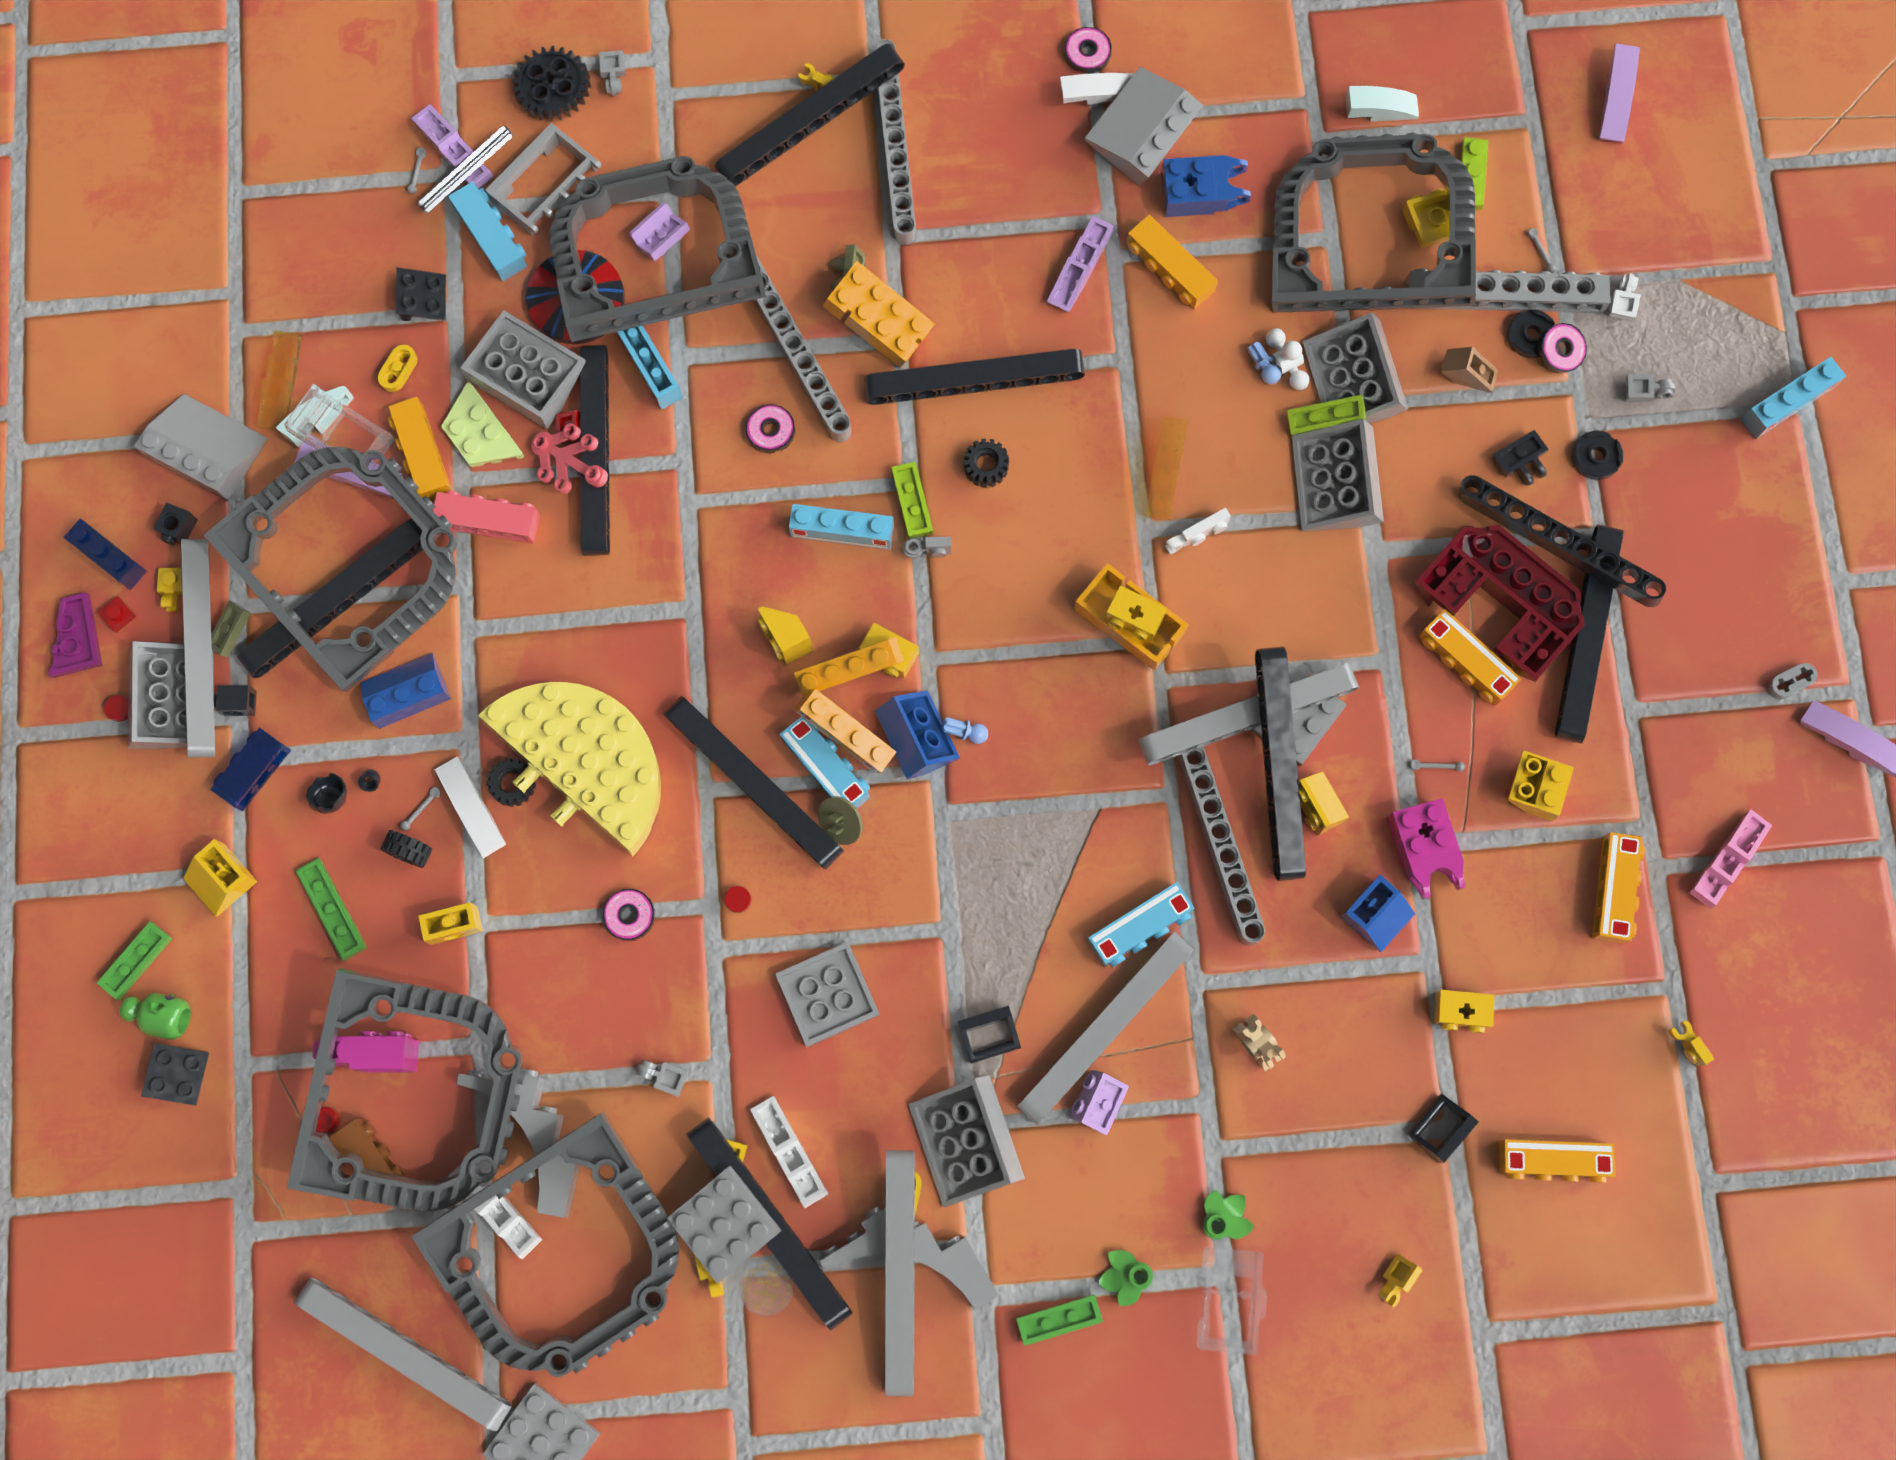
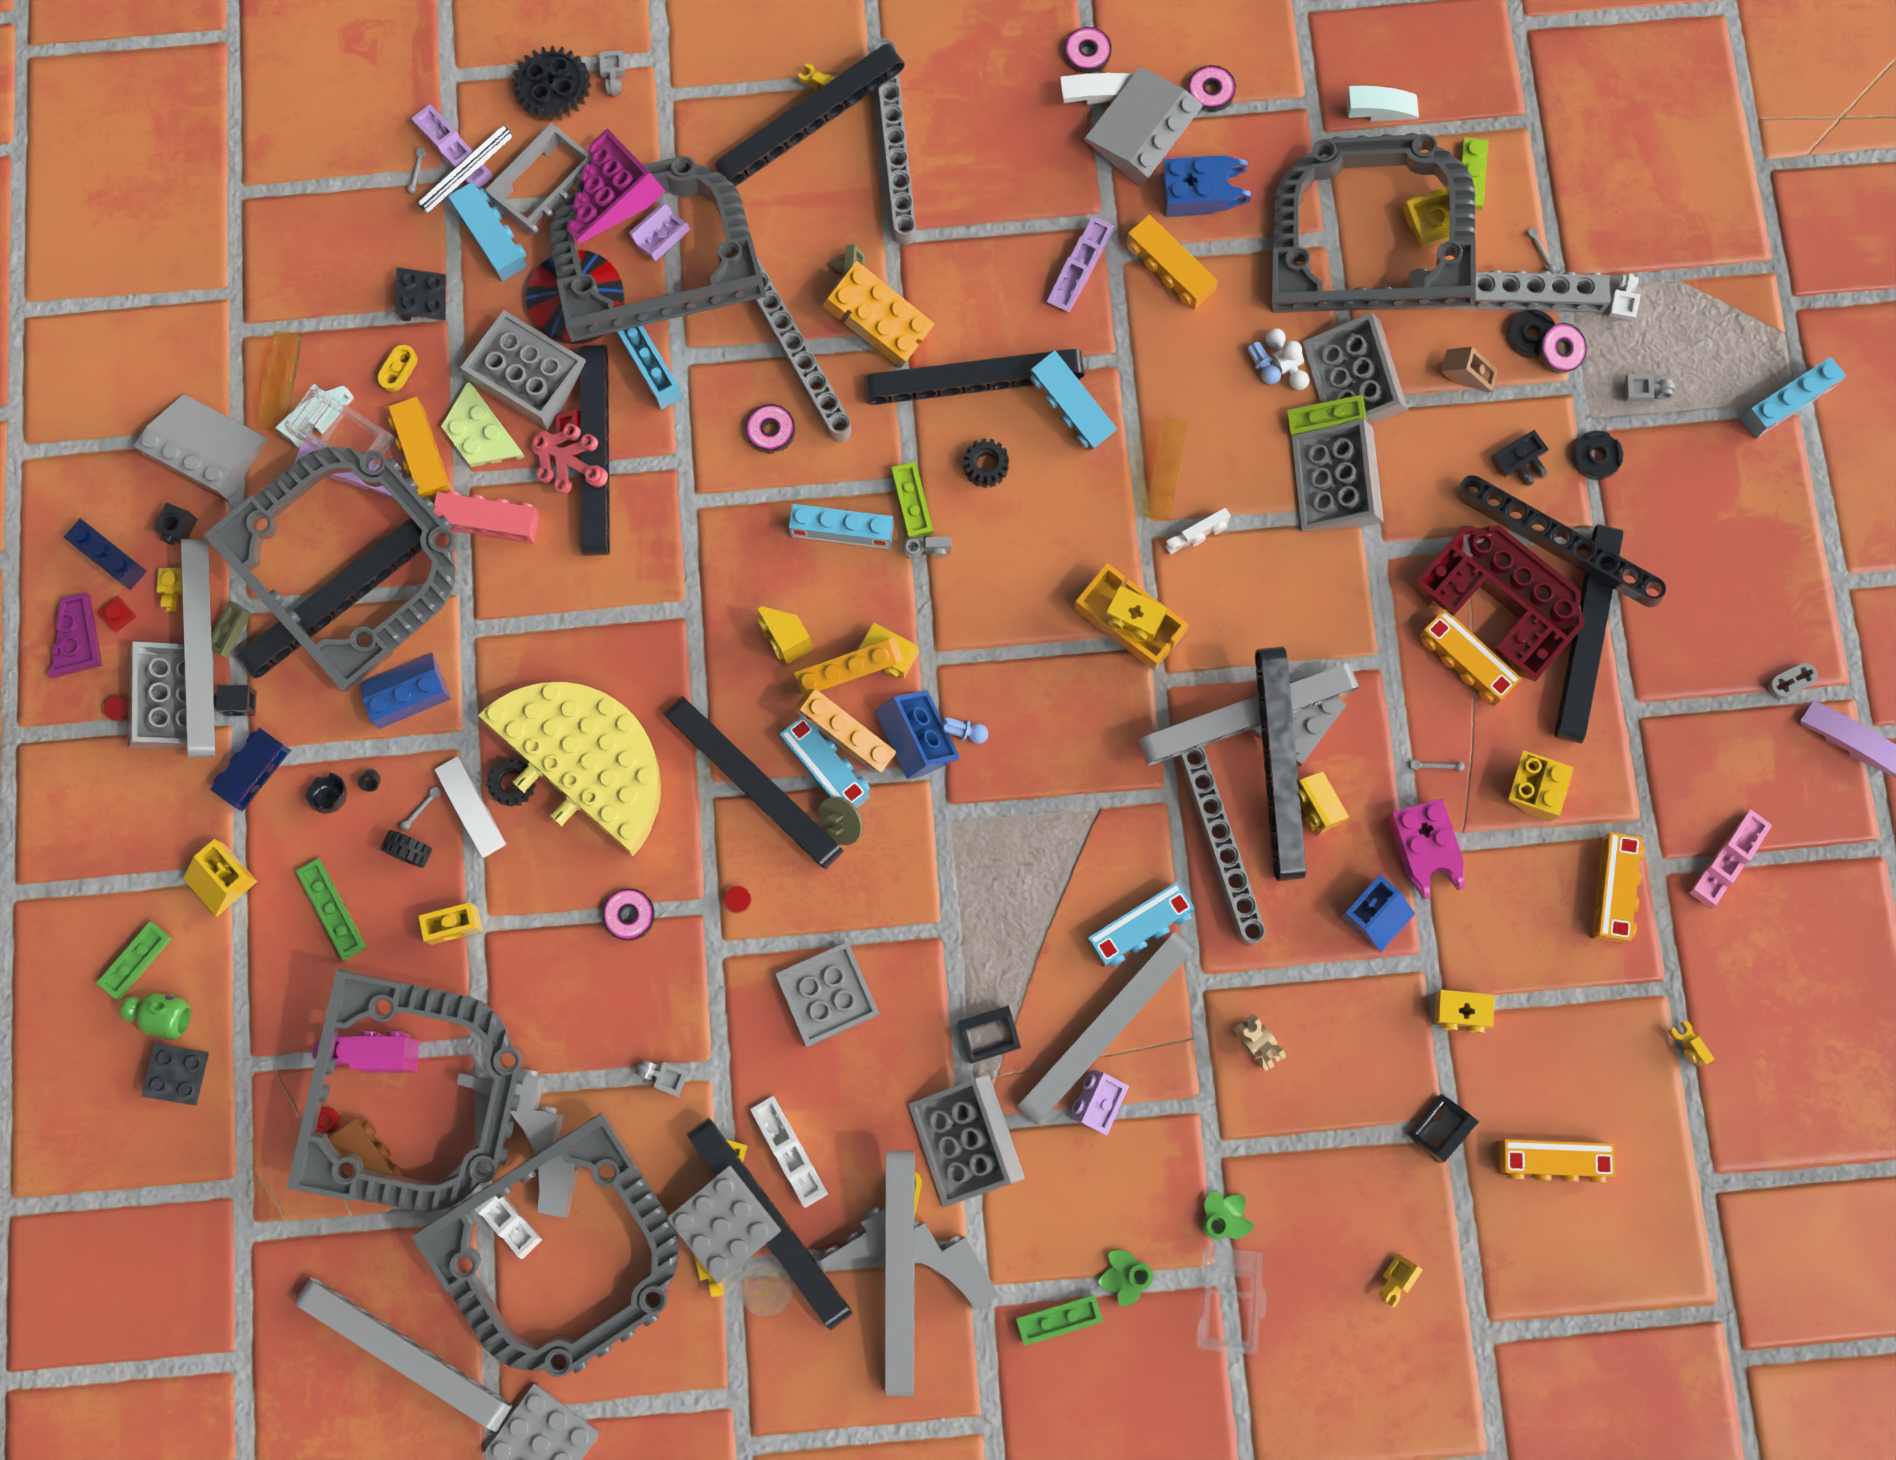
lavender slope [1598,43,1640,143] -> none
none -> dark pink slope [567,128,665,243]
none -> medium azure brick [1030,350,1117,450]
none -> tile [1188,65,1236,112]

